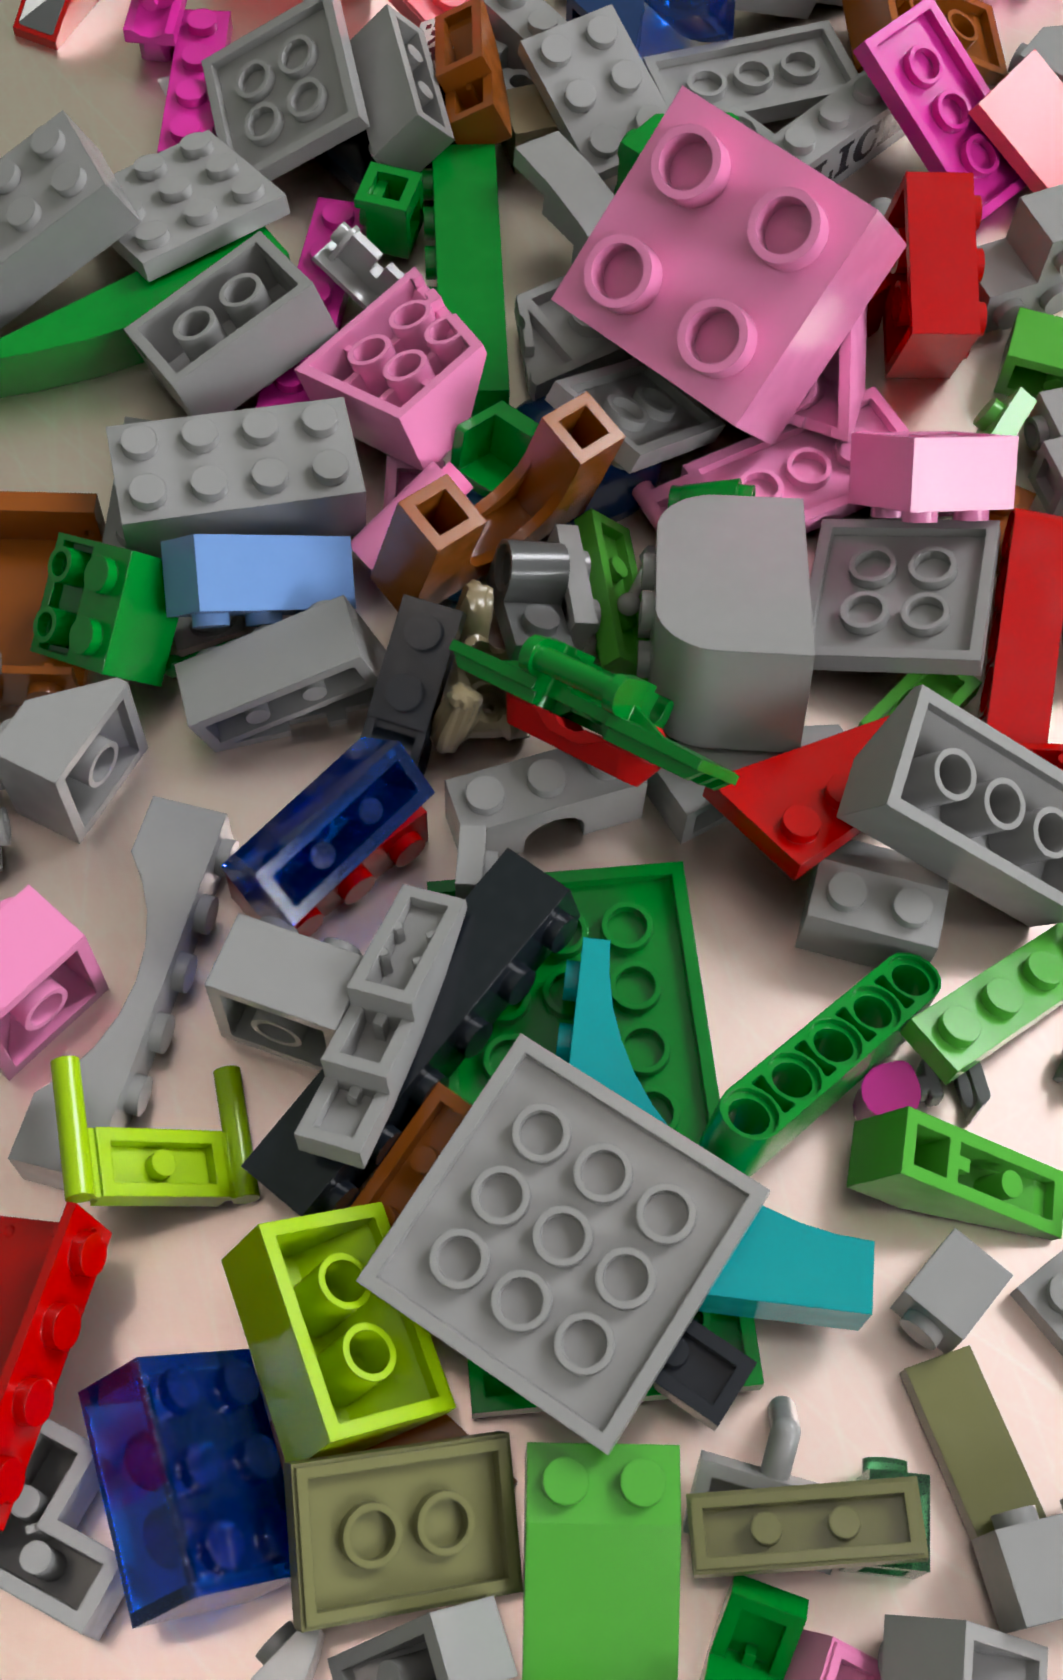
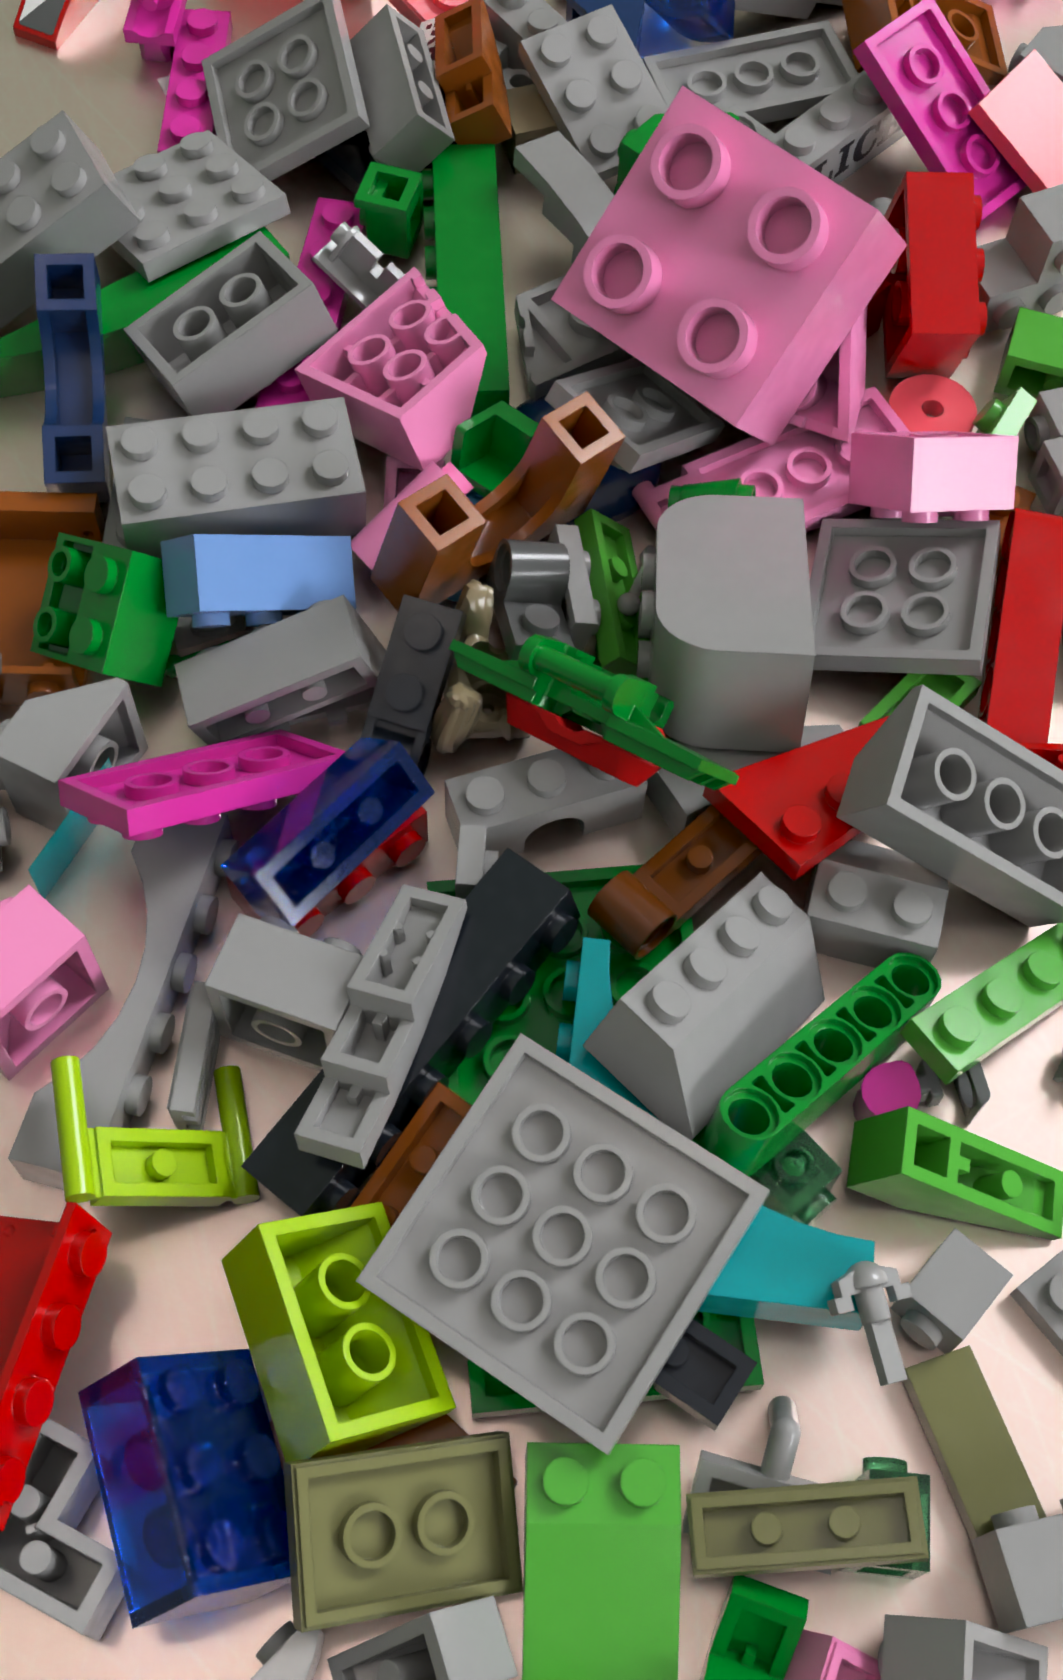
none -> teal sticker [28,758,112,898]
none -> dark blue arch [34,253,111,503]
none -> dark pink plate [58,729,355,841]
none -> light grey tile [167,981,221,1130]
none -> light grey slope [582,872,825,1140]
none -> reddish brown plate [587,805,762,960]
none -> clear green brick [750,1130,843,1226]
none -> light grey piece [827,1261,913,1386]
none -> coral piece [888,374,977,432]

